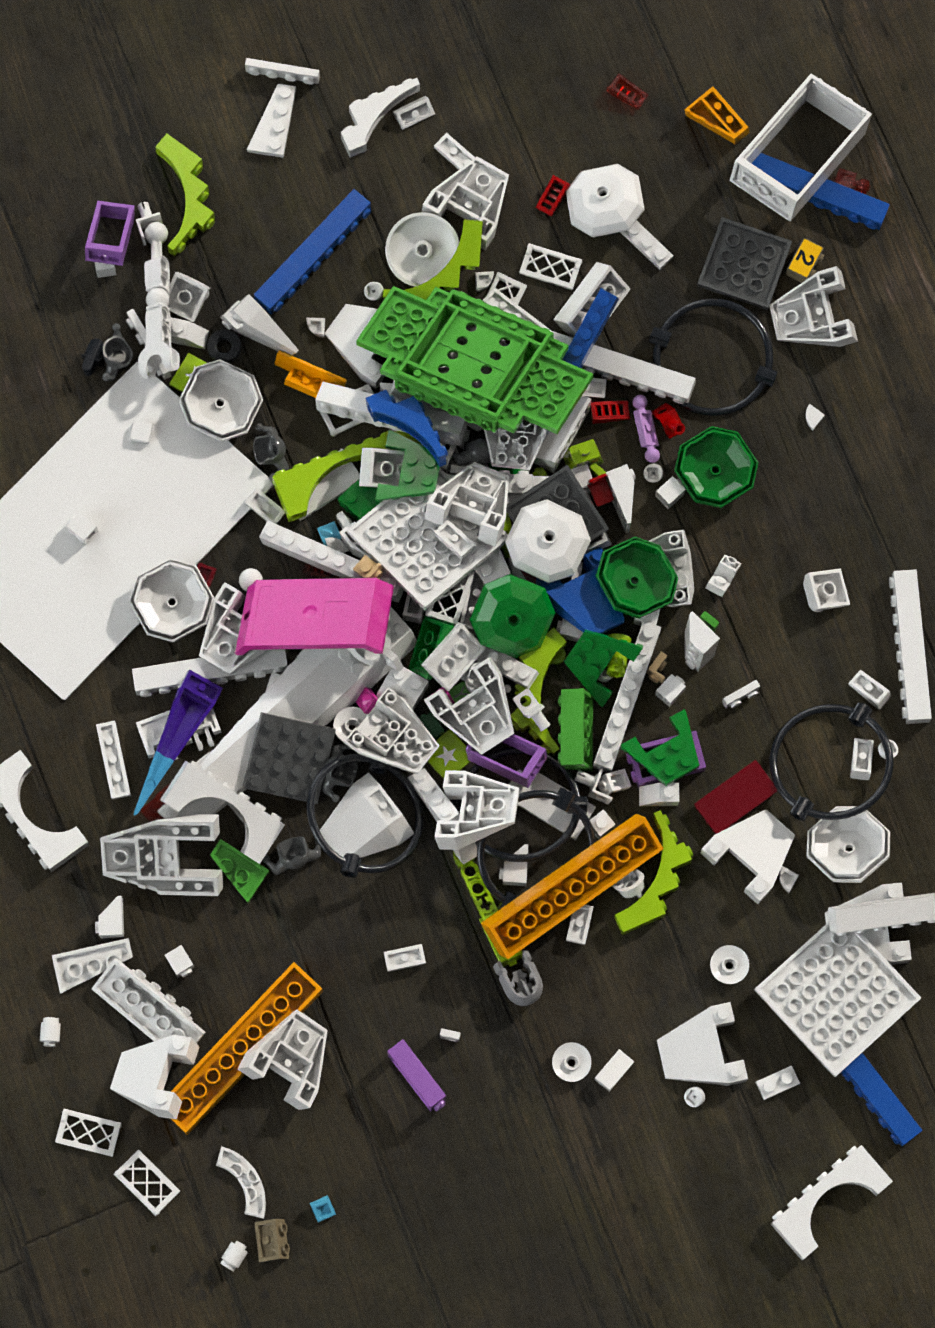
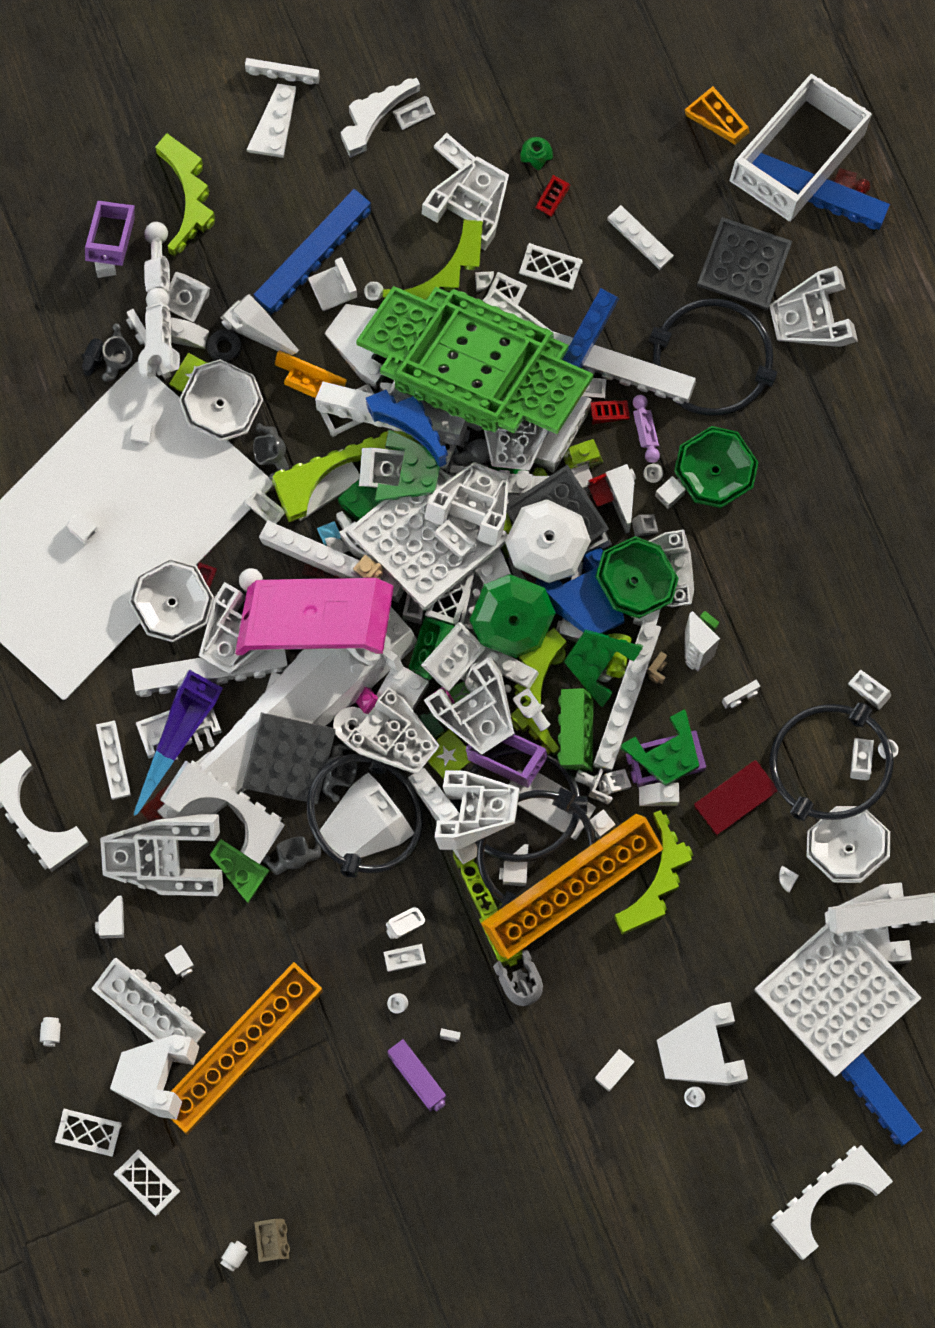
white wing [52,938,133,994] -> none
white bracket [136,202,163,246] -> none
white tile [216,1146,266,1219] -> none
white wedge [237,1010,328,1110] -> none
white tile [306,318,325,338] -> none
medium azure tile [310,1195,336,1222] -> none
white dish [385,212,460,287] -> none
white dish [552,1042,591,1082] -> none
white slope [553,262,630,338] -> none
white rock [566,164,645,237] -> none
white plate [566,905,594,945] -> none
lime tile [589,462,606,478] -> none
clear red slope [606,73,648,110] -> none
white piece [612,869,644,898] -> none
red bracket [651,403,685,438] -> none
white brick [655,674,686,707] -> none
white wedge [700,809,795,904] -> none
white slope [706,555,741,597] -> none
white dish [710,945,749,984] -> none
white plate [755,1066,800,1100] -> none
brick [786,238,825,283] -> none
white slope [803,568,850,612] -> none
white tile [806,404,825,431] -> none
white brick [889,569,932,724] -> none
none -> white bracket [308,257,357,311]
none -> white piece [386,907,425,939]
none -> white tile [387,993,408,1014]
none -> green piece [520,137,553,171]
none -> light grey slope [632,514,658,537]

